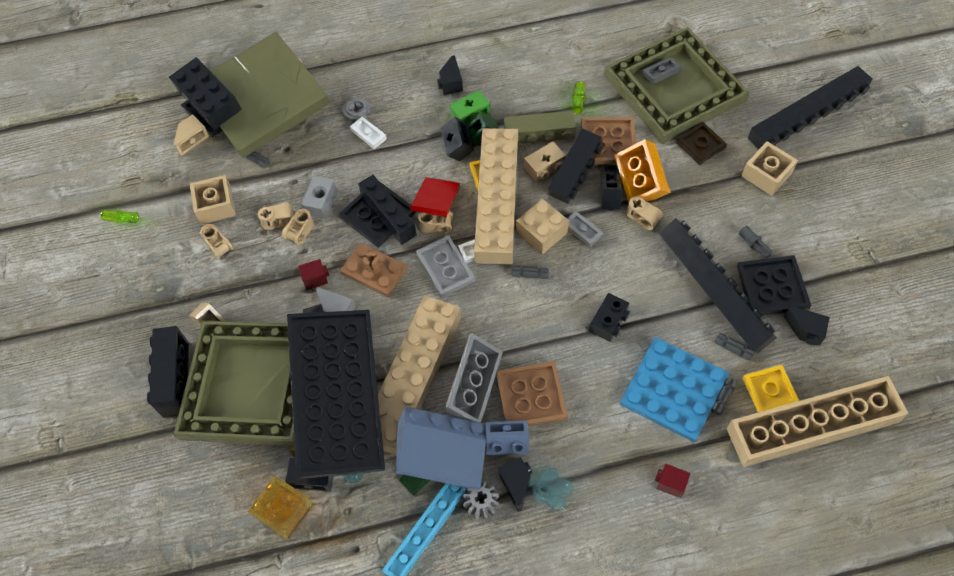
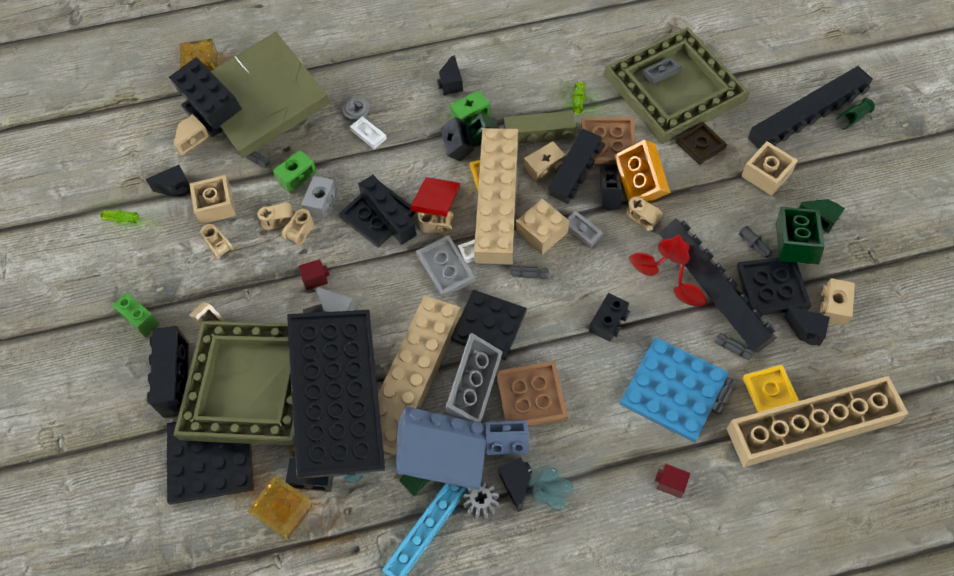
medium nougat plate [340,243,408,298] -> none
none -> bright green brick [112,292,159,337]
none -> black slope [146,165,190,197]
none -> black plate [167,422,254,505]
none -> clear yellow brick [180,39,218,71]
none -> bright green brick [272,150,317,193]
none -> black plate [451,290,527,361]
none -> red plant [628,234,707,306]
none -> dark green brick [776,207,825,265]
none -> dark green slope [799,199,845,233]
none -> tan brick [820,278,855,326]
none -> dark green piece [836,98,875,130]

